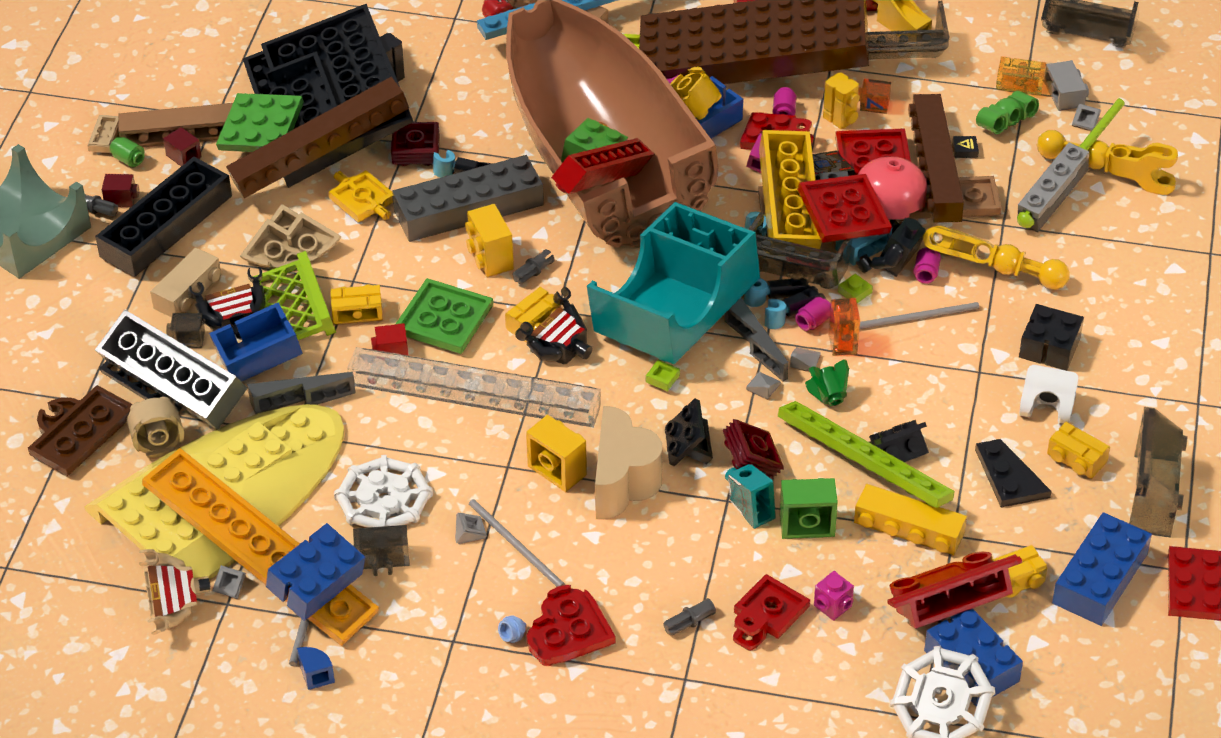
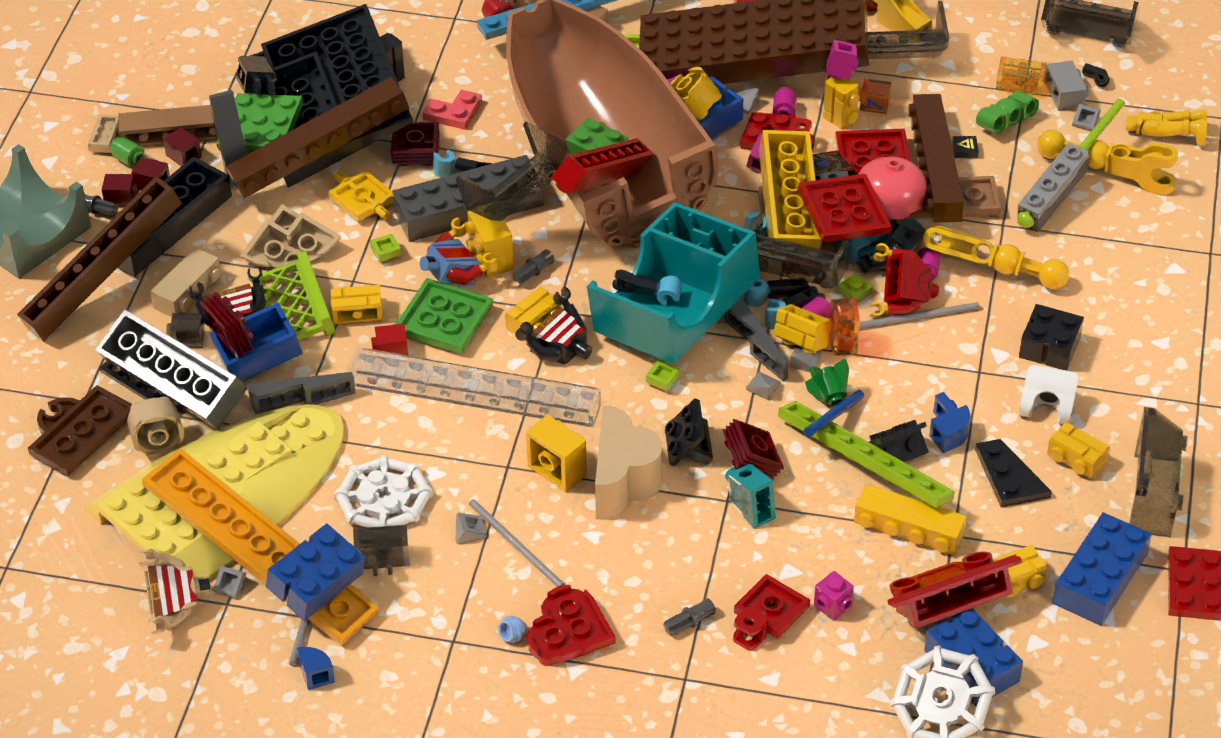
bright green brick [779,478,838,539] -> none
none -> reddish brown brick [17,176,182,342]
none -> dark red brick [131,157,170,191]
none -> dark red brick [200,292,254,359]
none -> dark grey slope [209,90,247,188]
none -> black hinge [236,55,277,95]
none -> lime plate [370,233,402,263]
none -> torso [420,218,498,286]
none -> coral plate [422,90,482,130]
none -> clear smoke windscreen [455,122,571,221]
none -> piece [612,269,682,306]
none -> light grey slope [736,88,759,114]
none -> yellow brick [773,304,832,353]
none -> blue bar [804,390,864,437]
none -> dark pink brick [826,40,859,79]
none -> red torso [869,243,939,319]
none -> blue brick [929,392,970,453]
none -> black arm [1082,63,1110,87]
none -> yellow piece [1126,109,1207,147]

